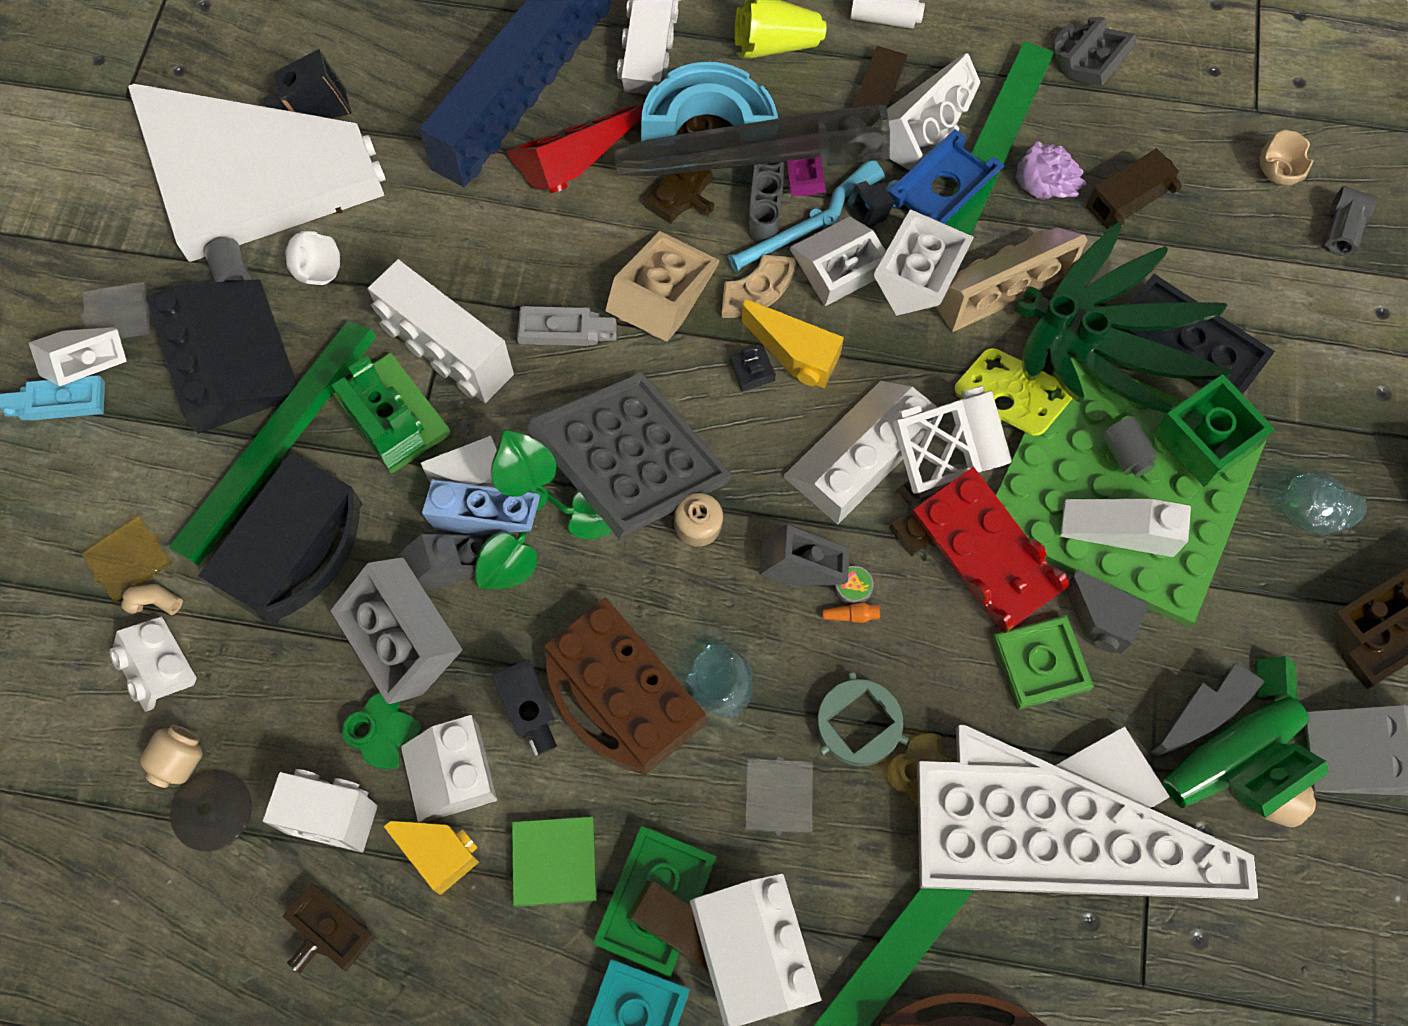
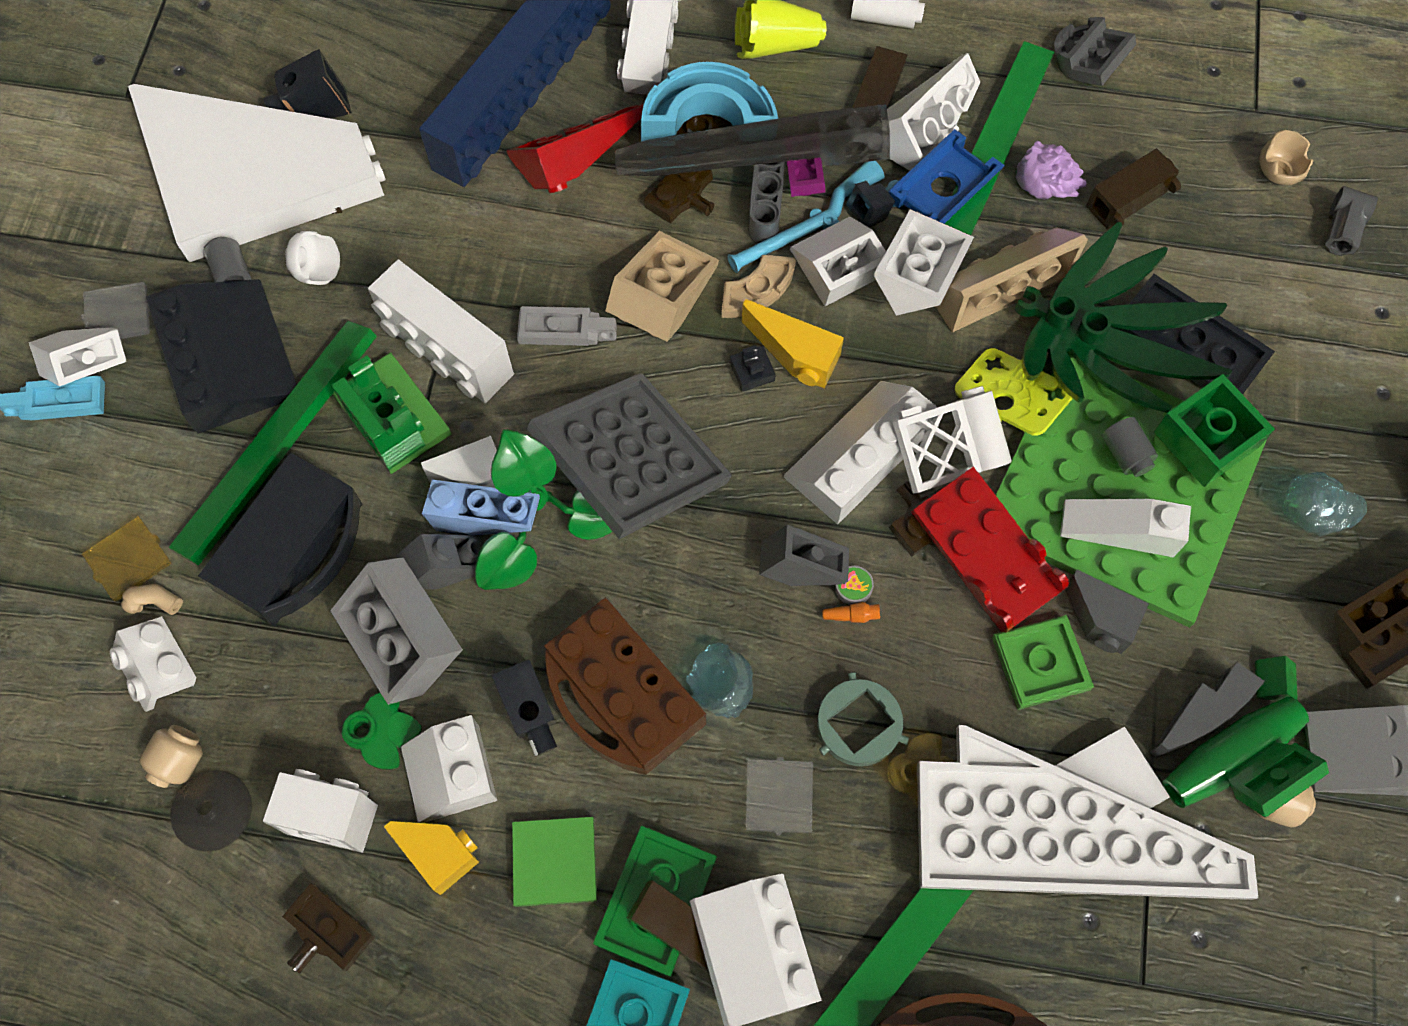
tan head [674,493,723,547] -> none

